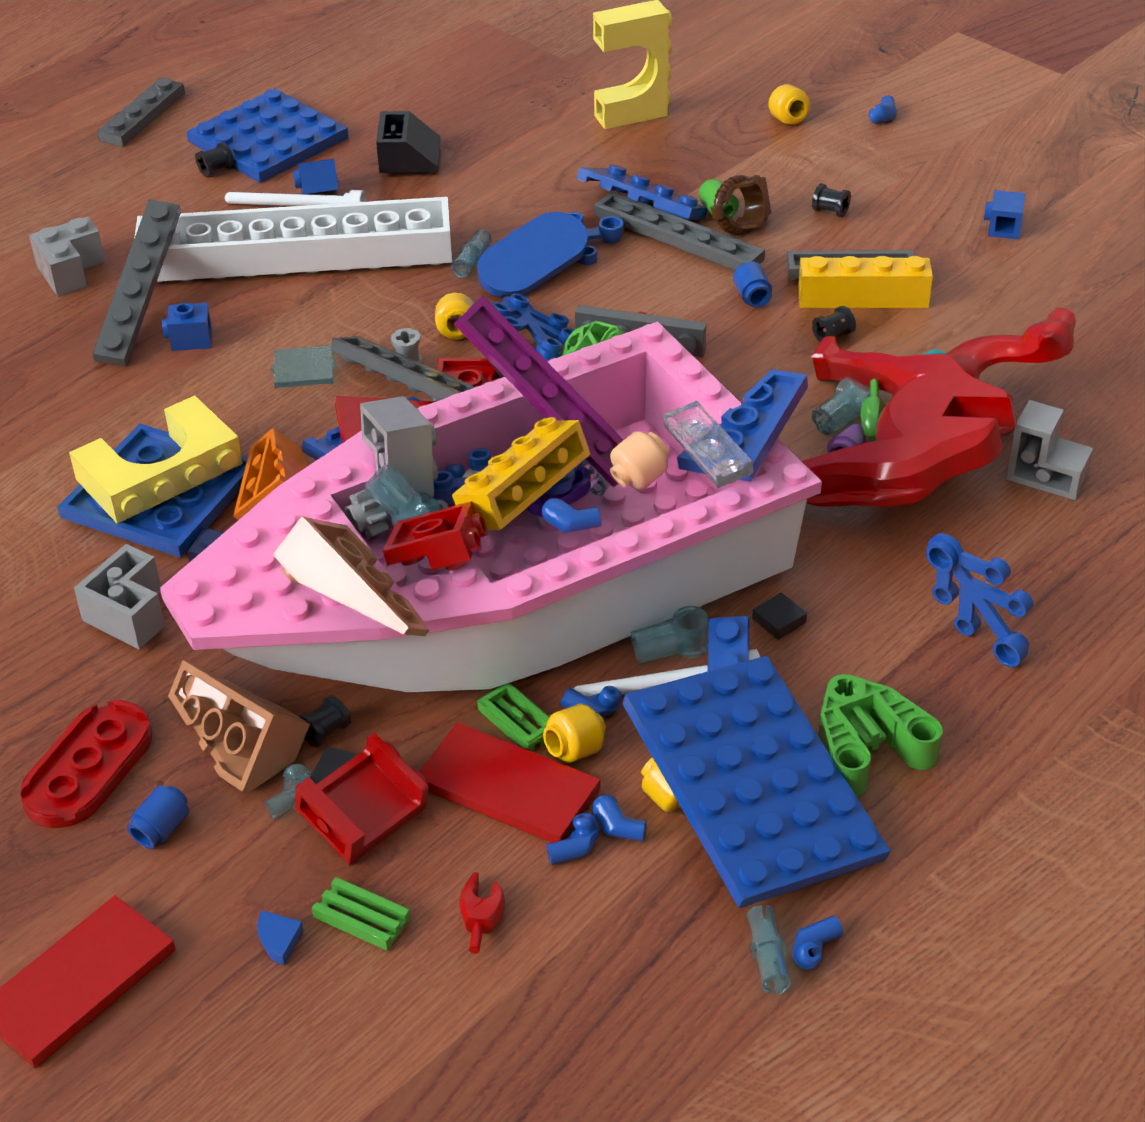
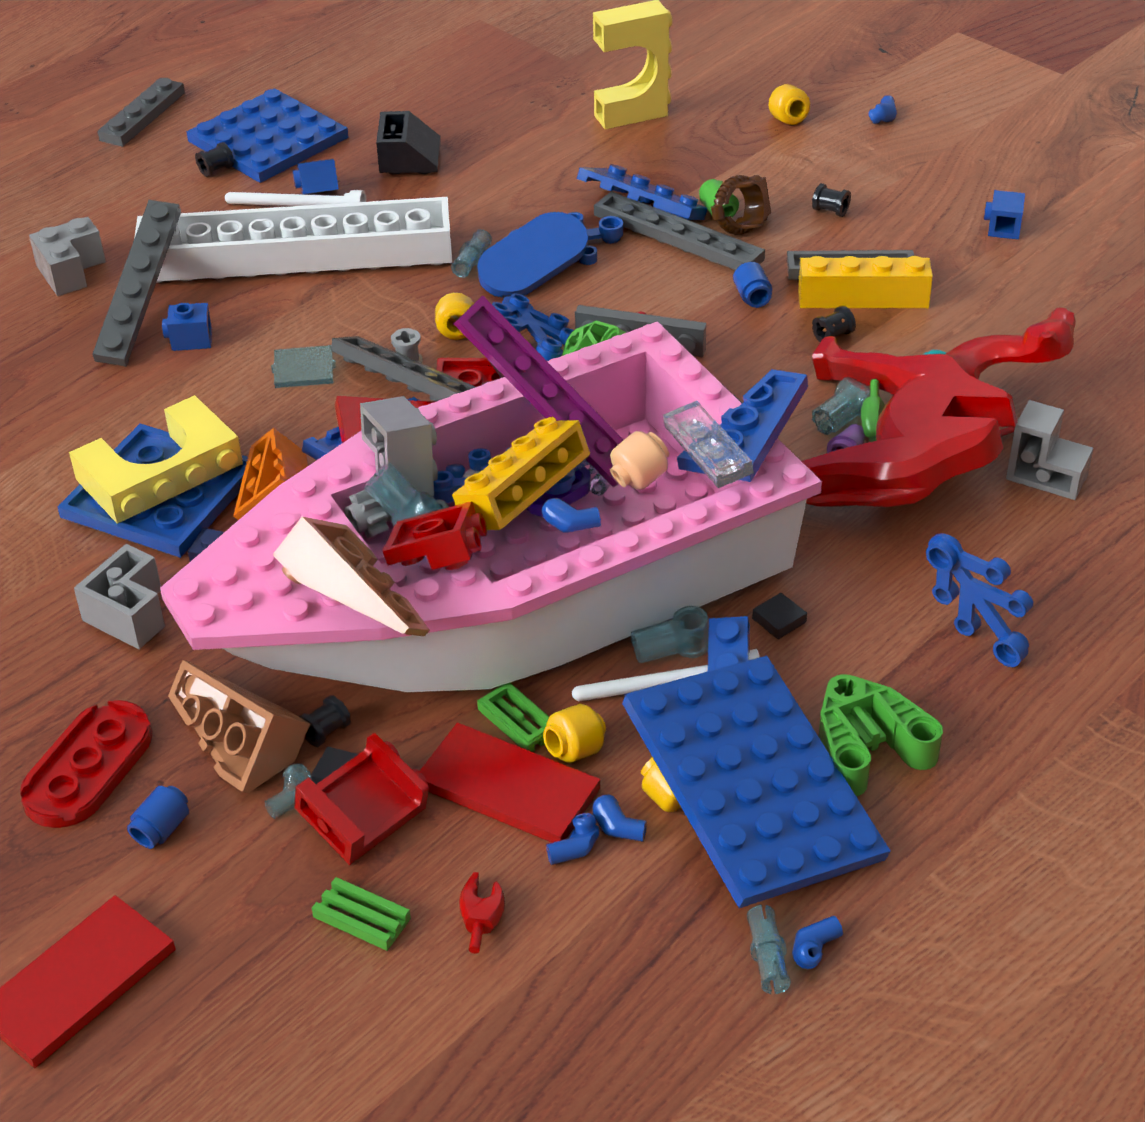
blue tile [257,910,303,966] -> none
blue arm [560,686,622,717] -> none

